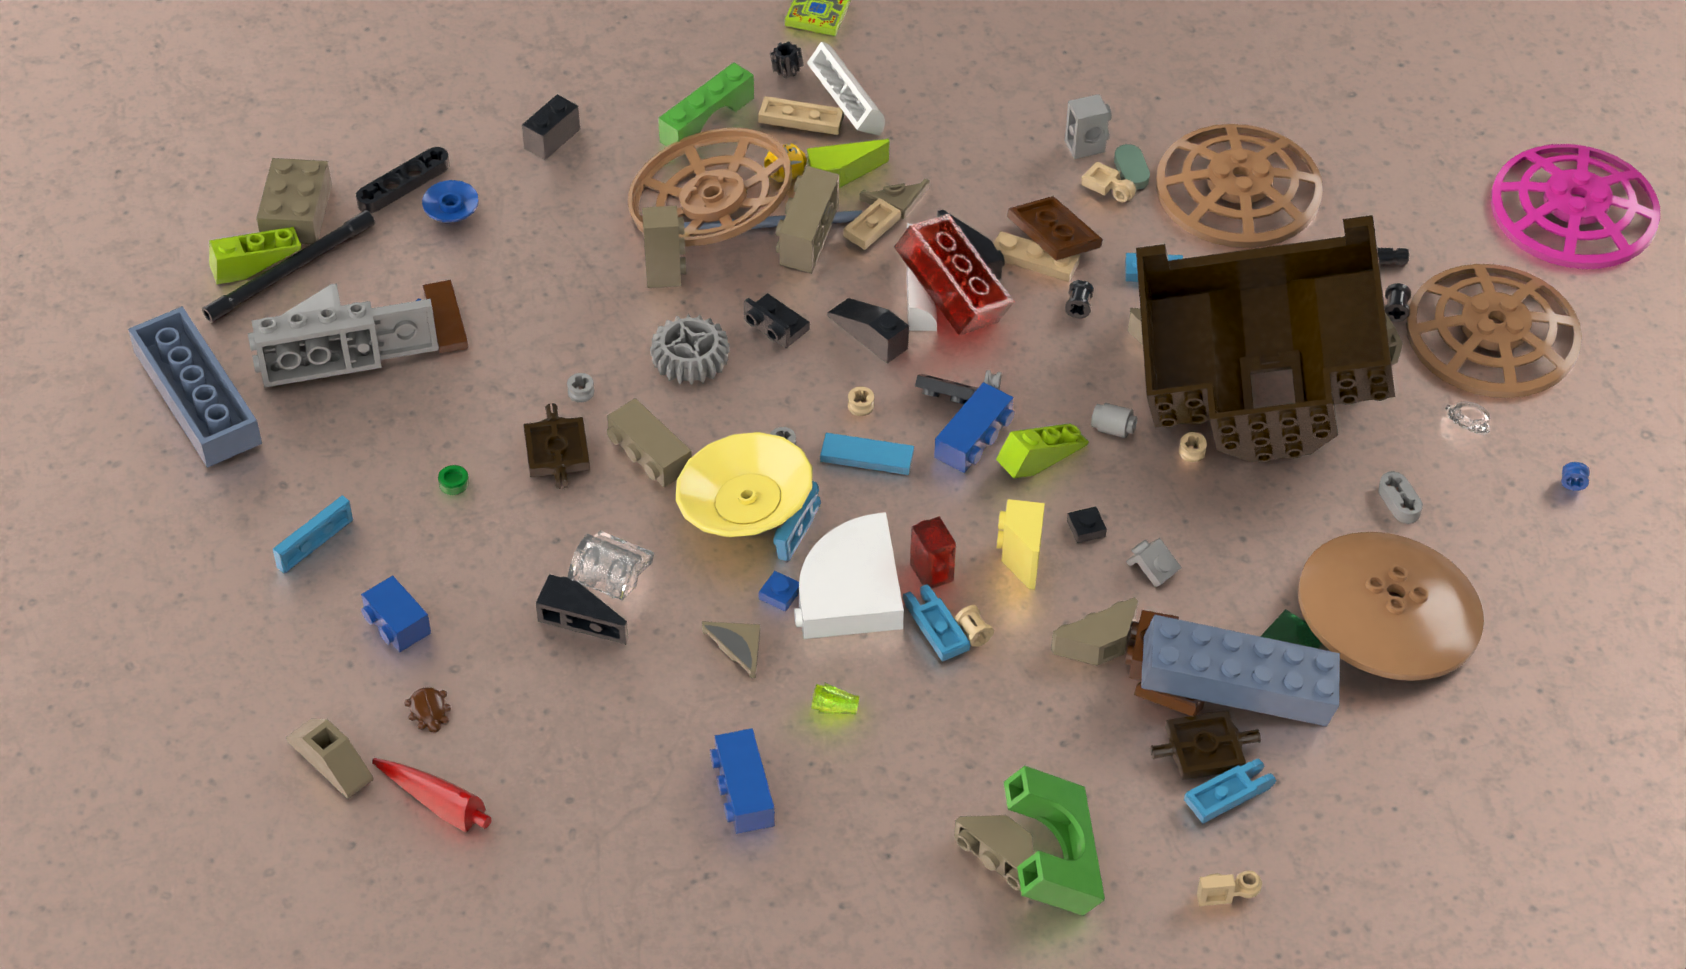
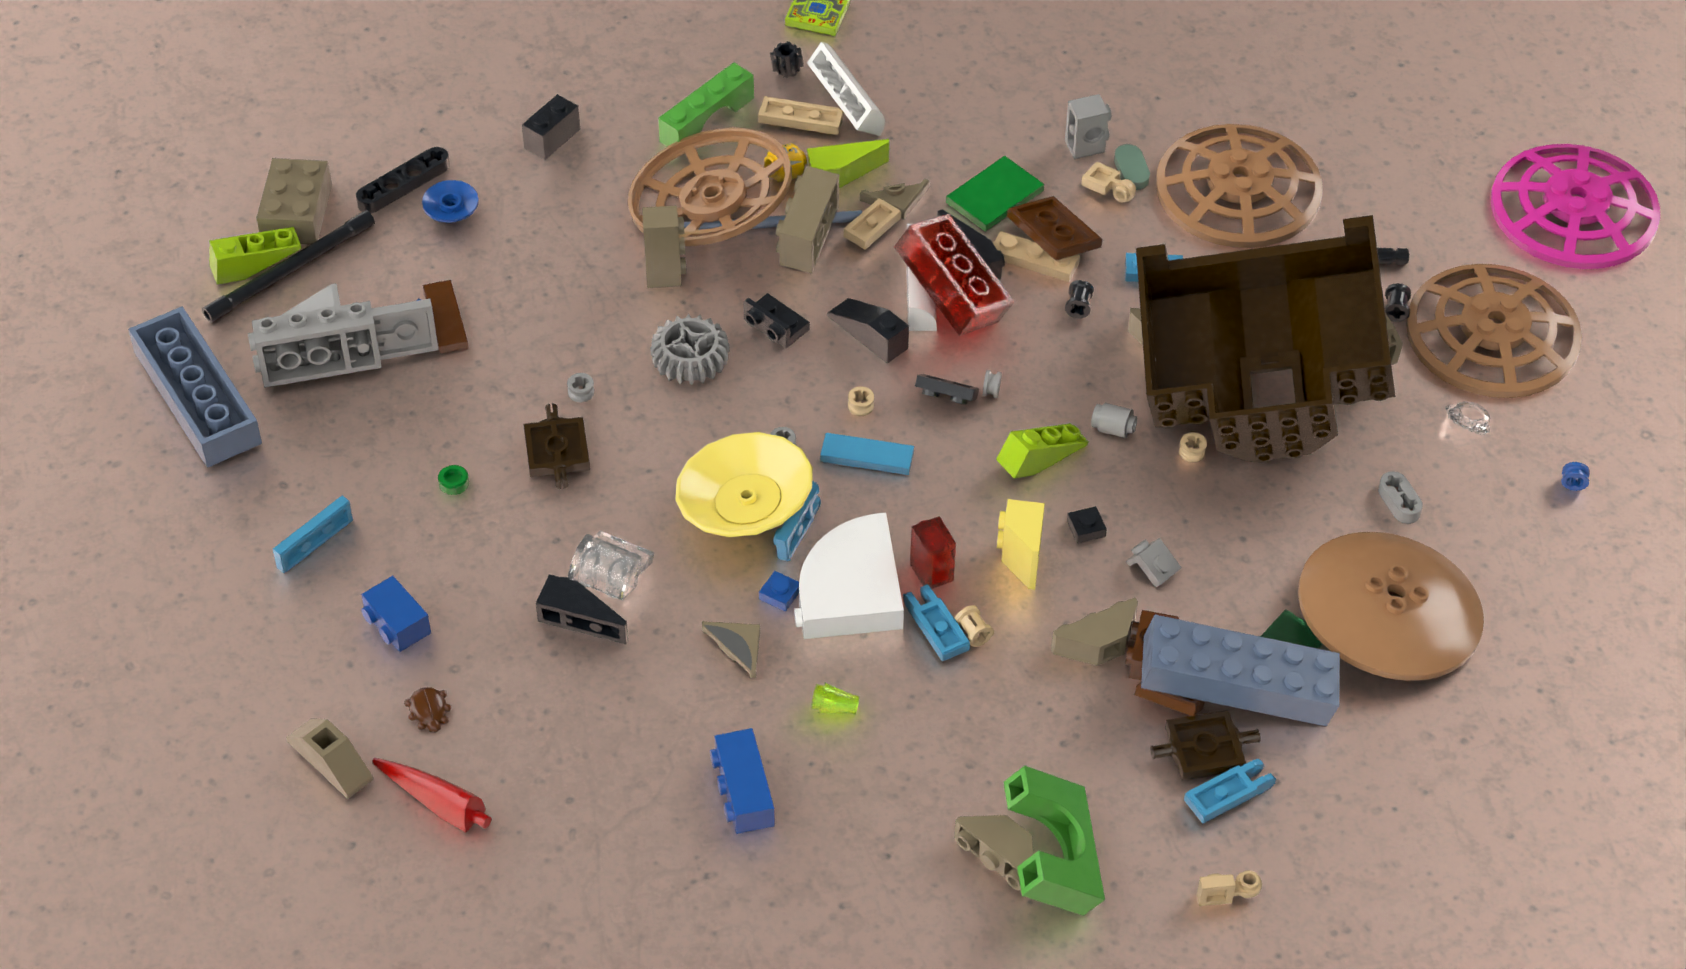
dark tan brick [607,398,692,487] -> none
blue brick [934,382,1015,473] -> none
none -> green tile [946,156,1044,232]

